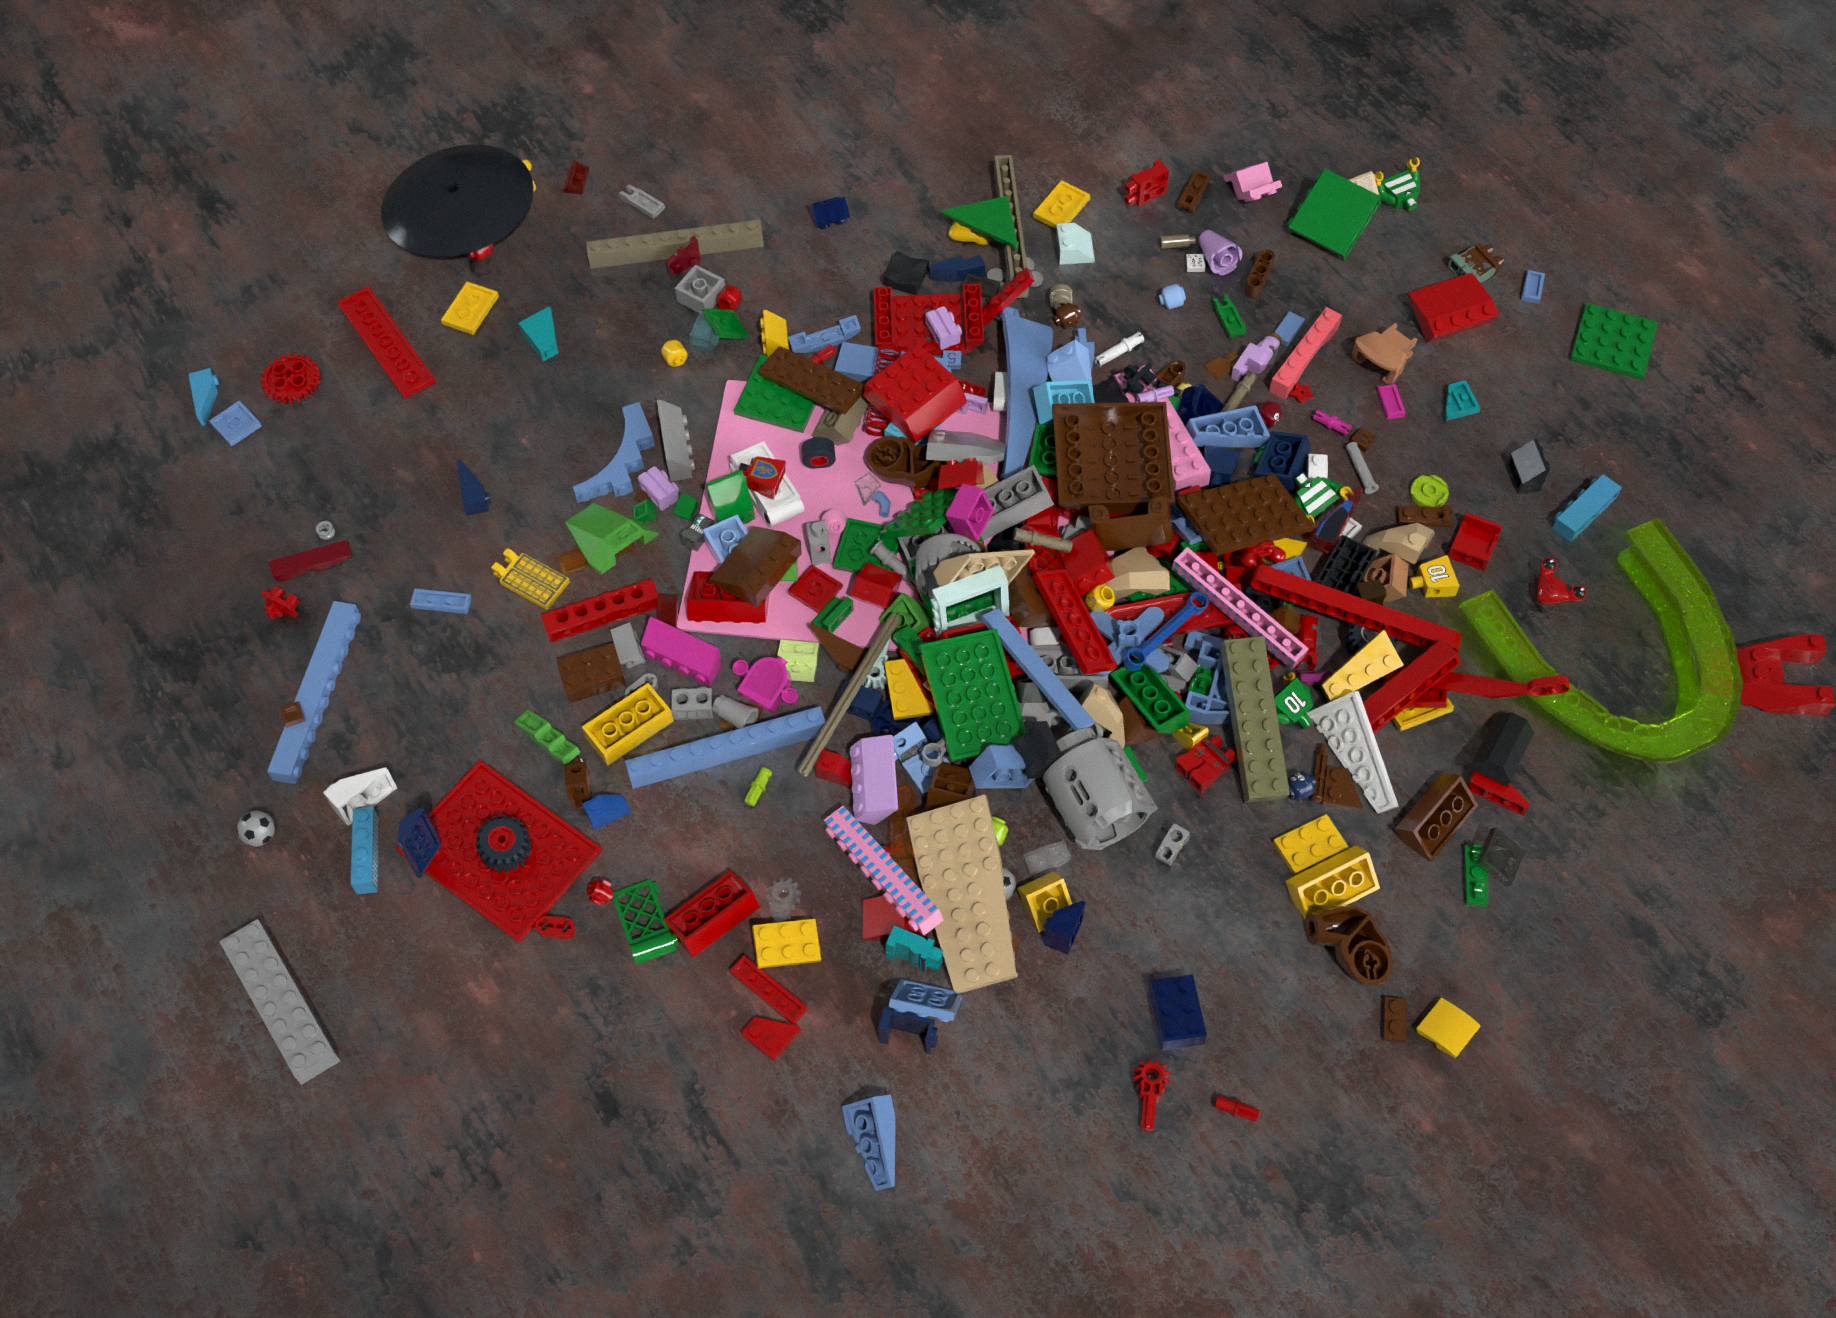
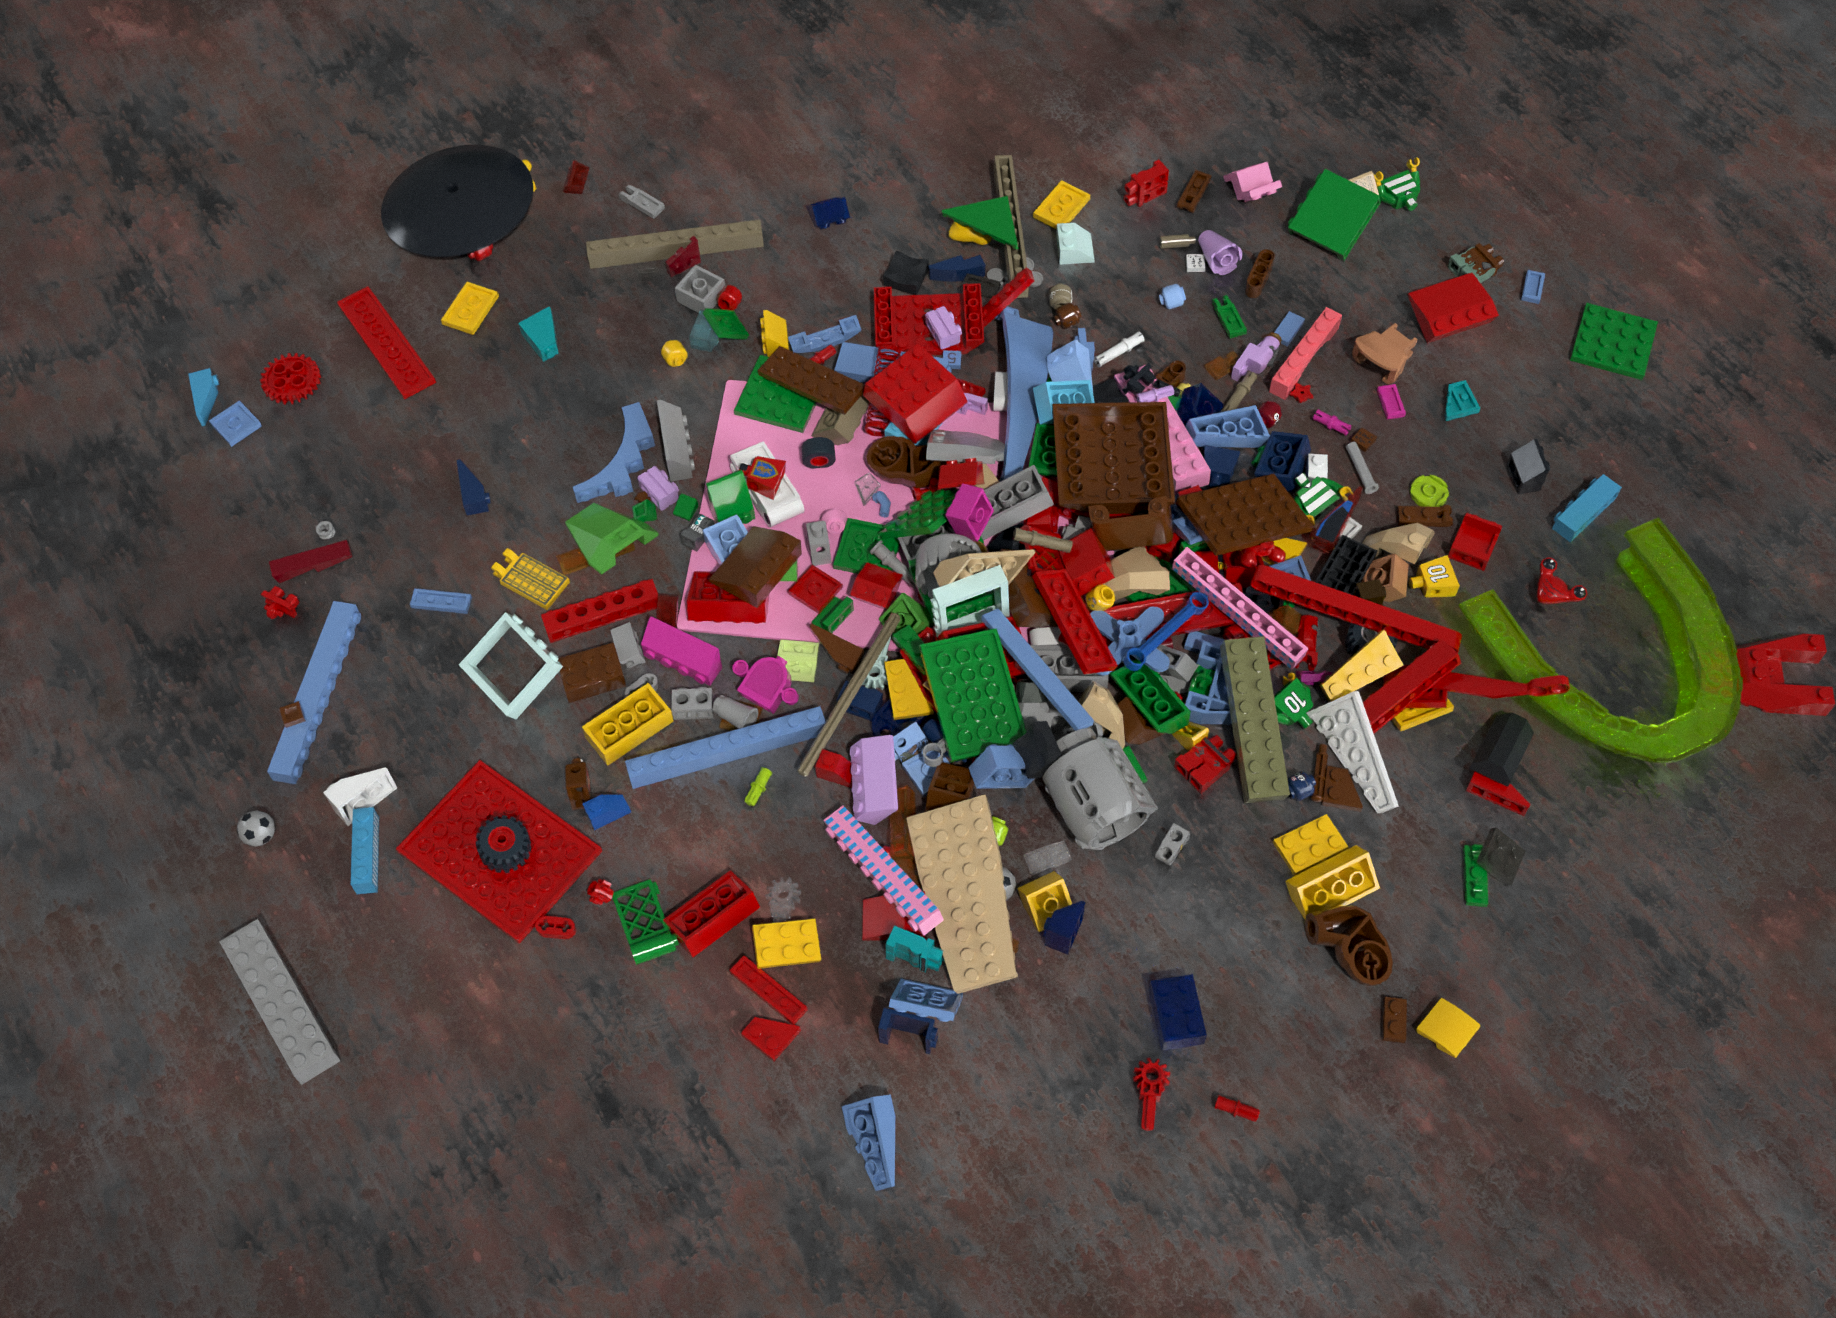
dark blue slope [398,807,442,878] -> none
bright green slope [514,709,580,765] -> none
reddish brown slope [1395,773,1479,862] -> none
none -> light aqua window [459,612,563,719]

